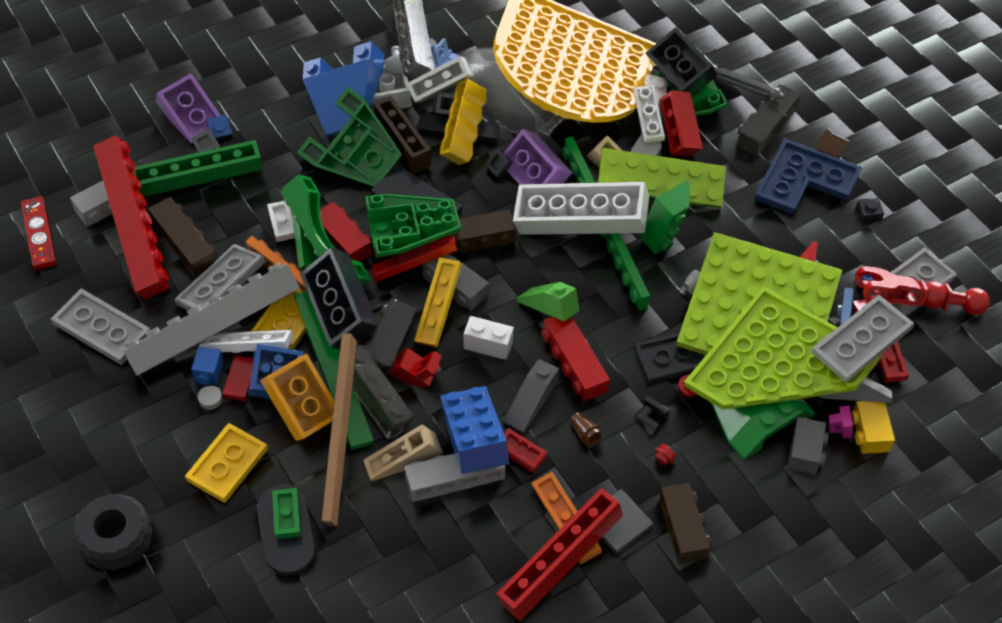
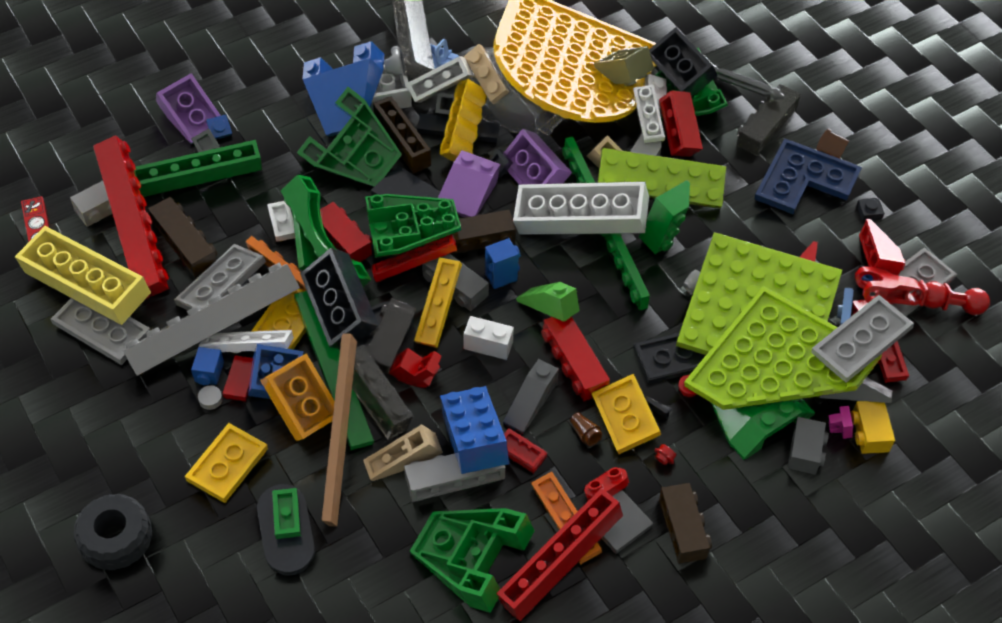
none -> light yellow brick [15,226,151,325]
none -> green wedge [410,508,535,613]
none -> medium lavender slope [438,150,500,218]
none -> tan plate [464,44,510,104]
none -> blue brick [485,238,521,289]
none -> red plate [584,467,629,501]
none -> yellow plate [592,374,662,454]
none -> olive slope [593,46,654,86]
none -> red slope [859,219,905,275]

